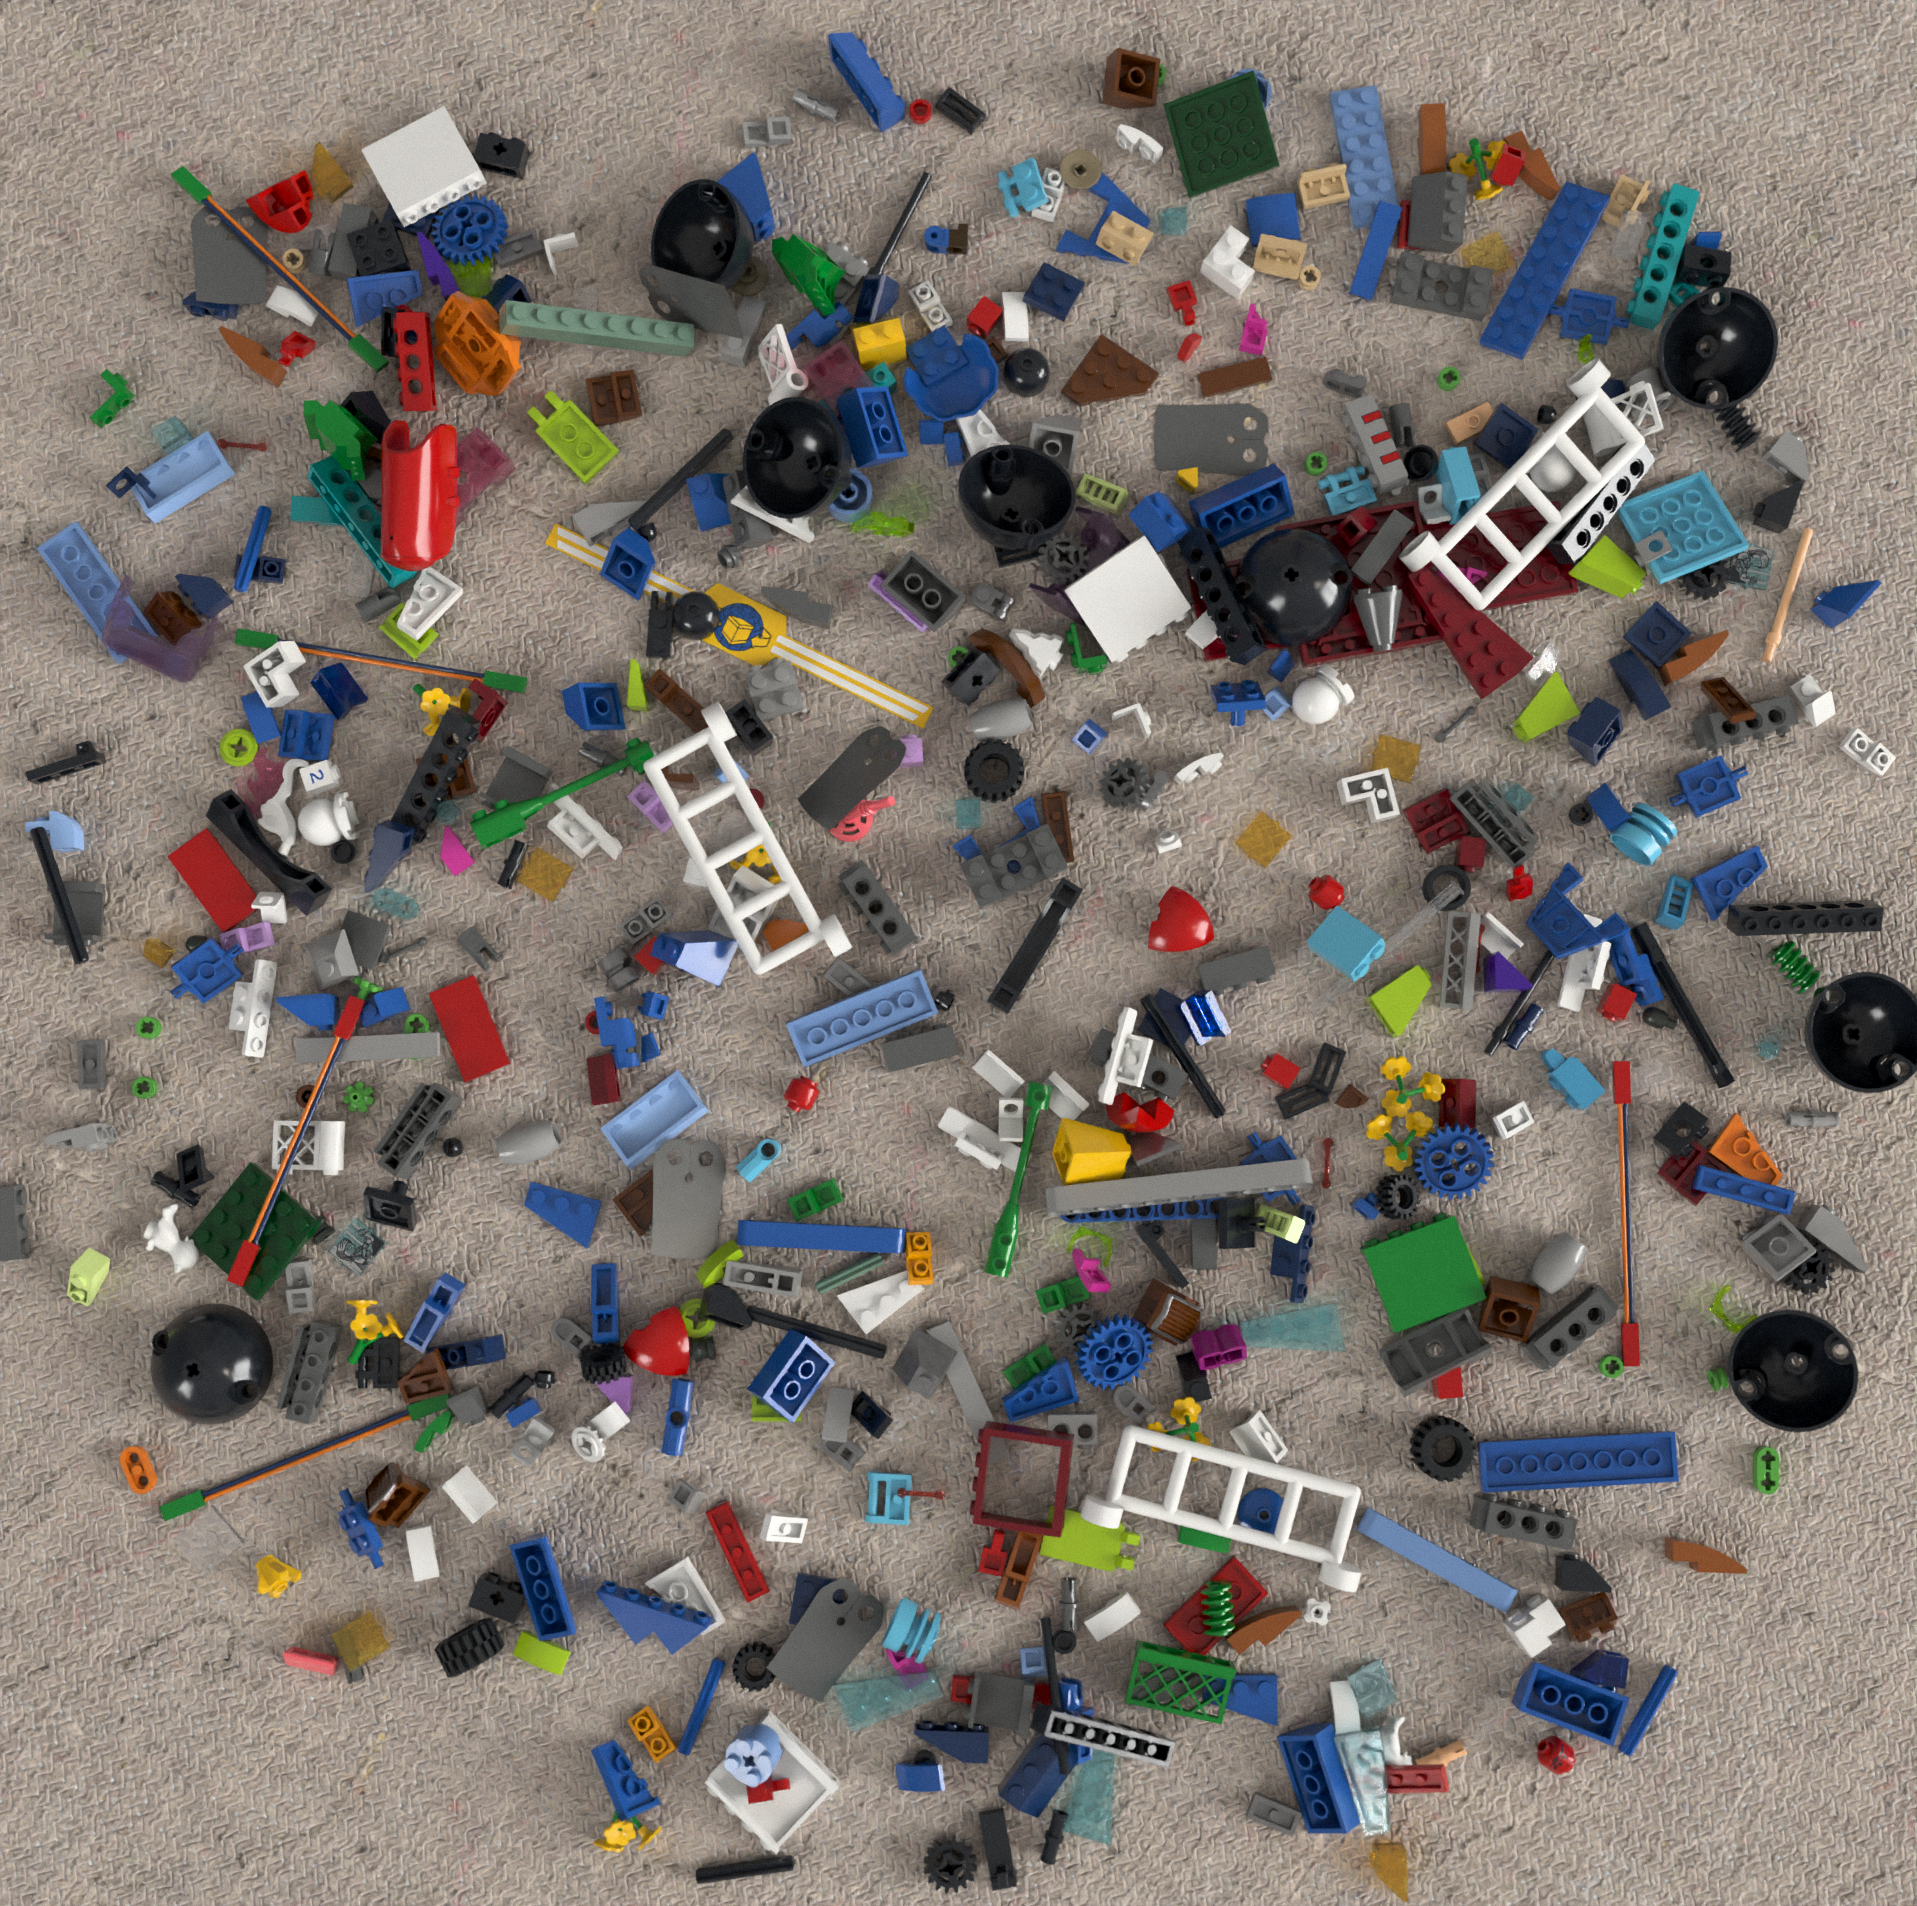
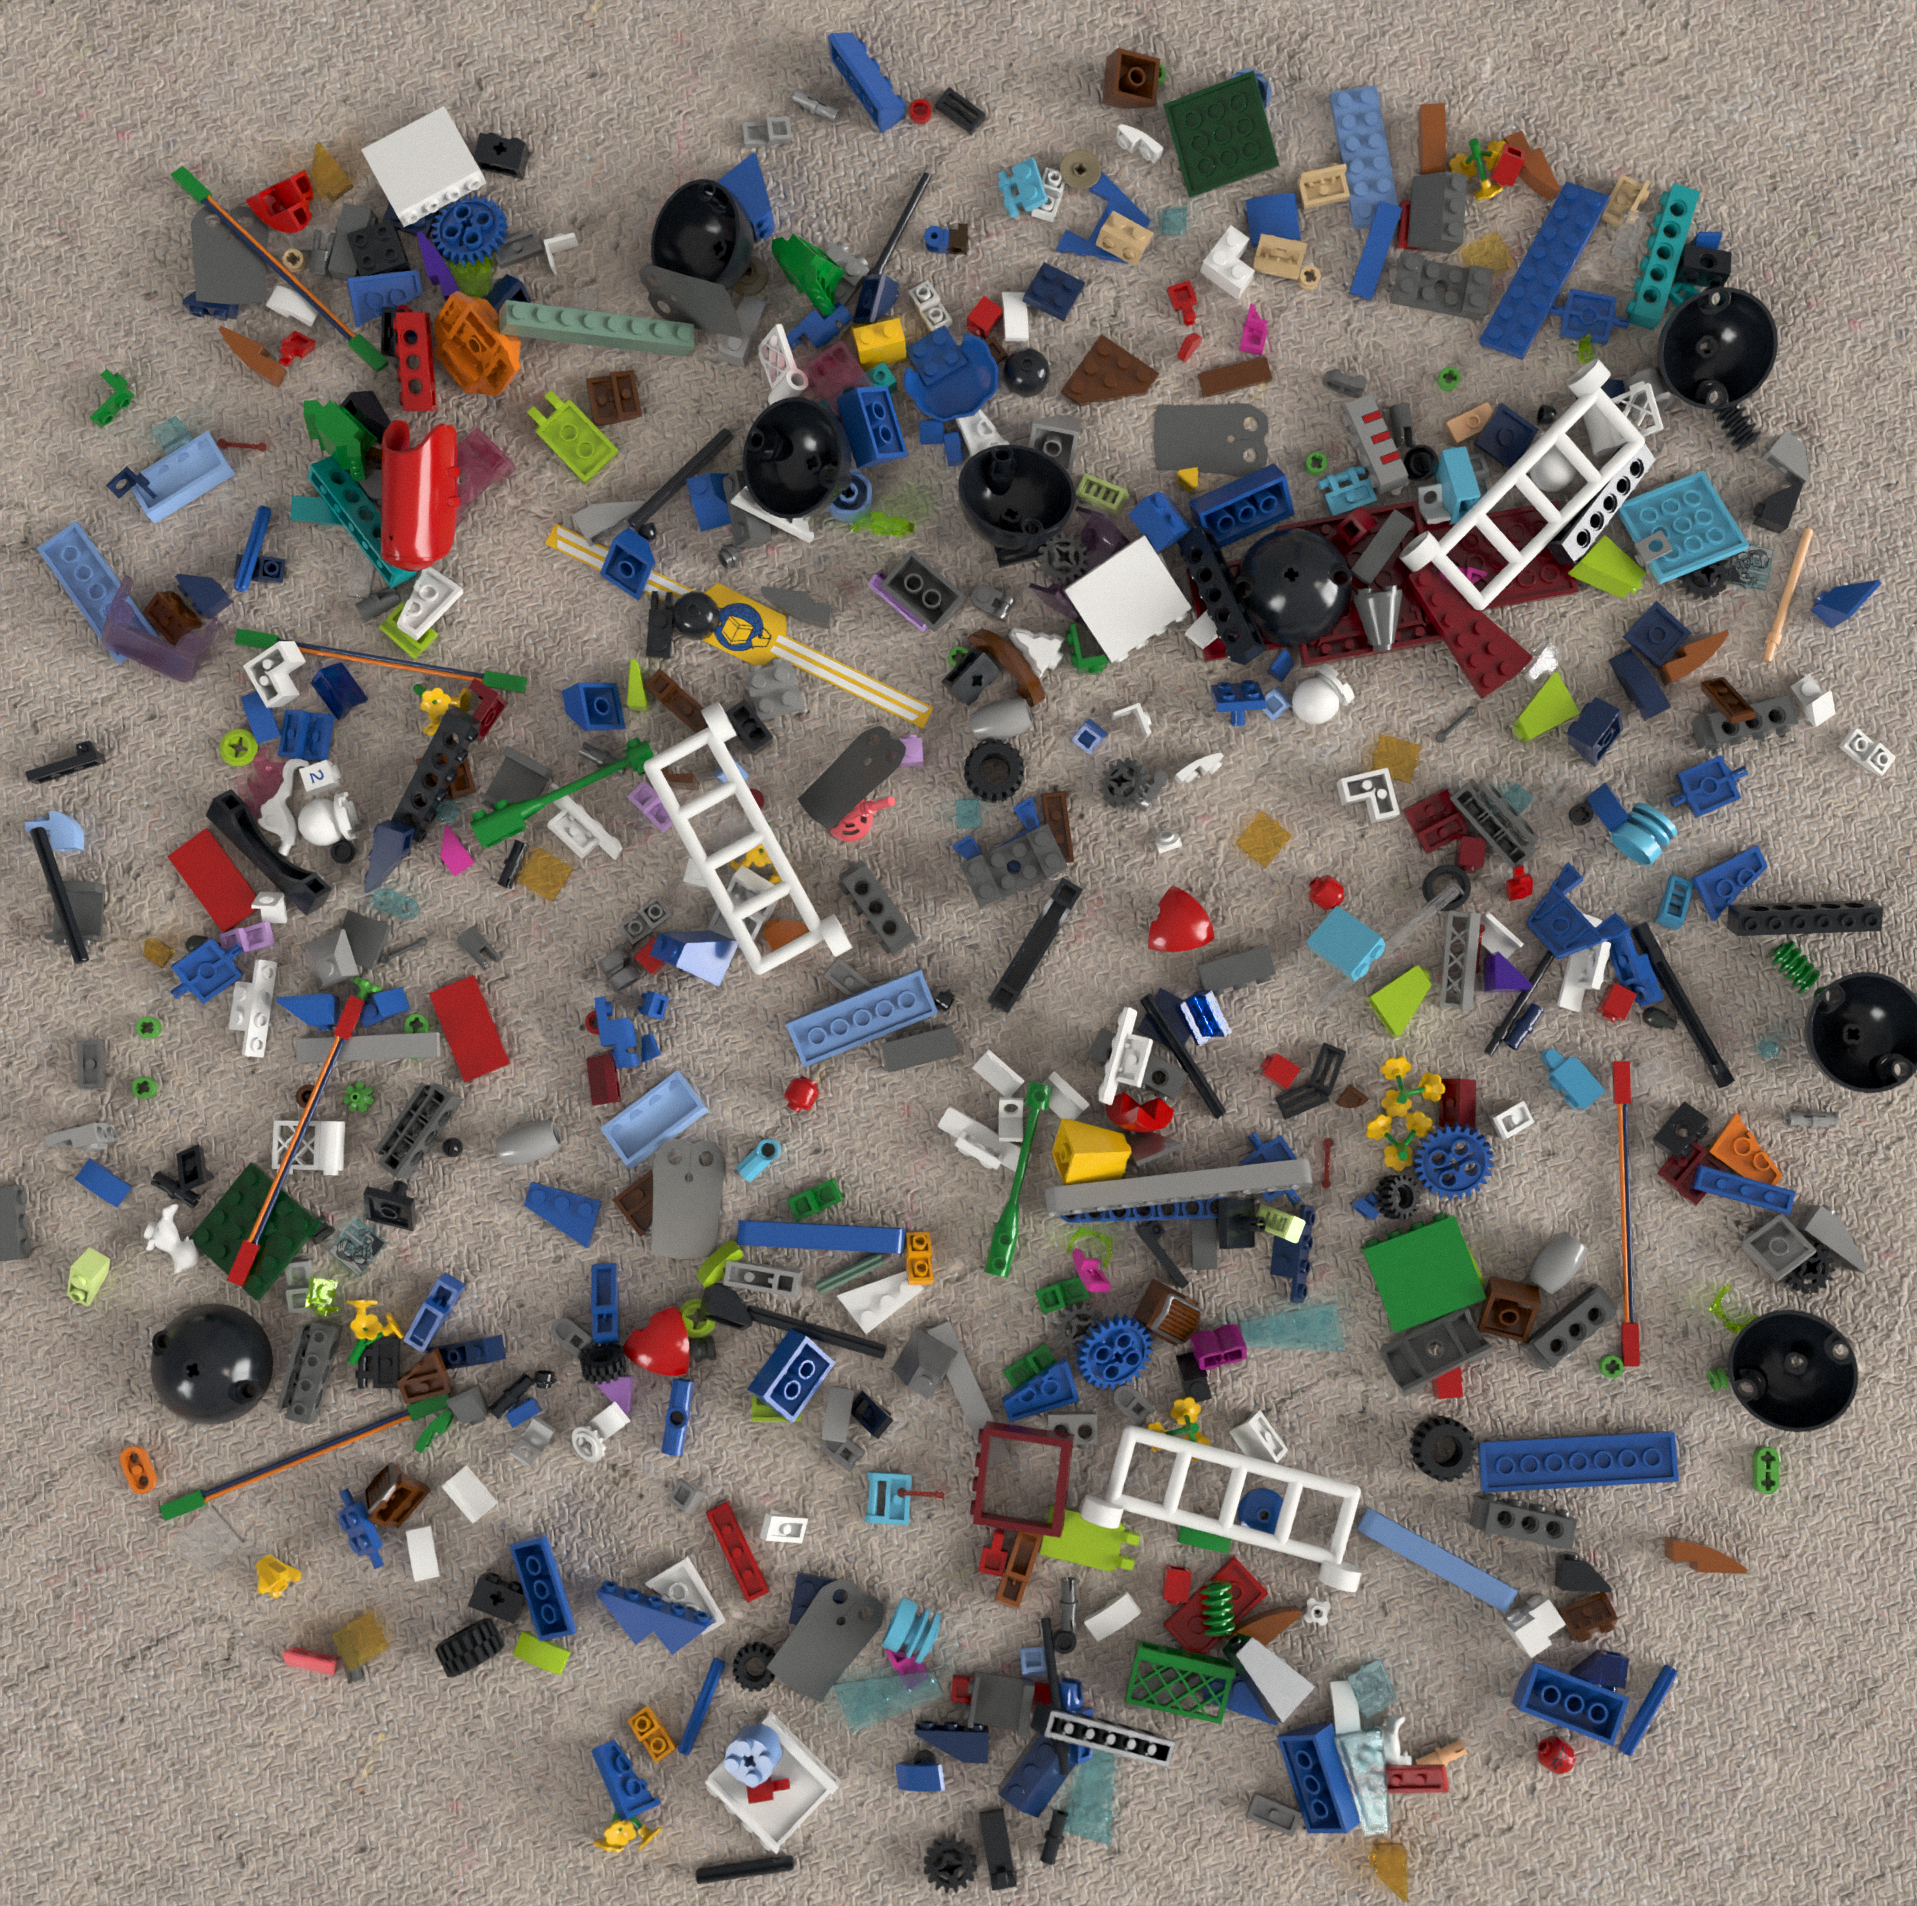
none -> blue slope [75,1158,132,1207]
none -> clear neon green bracket [306,1278,339,1316]
none -> red brick [1161,1564,1192,1605]
none -> slope [1222,1633,1315,1723]

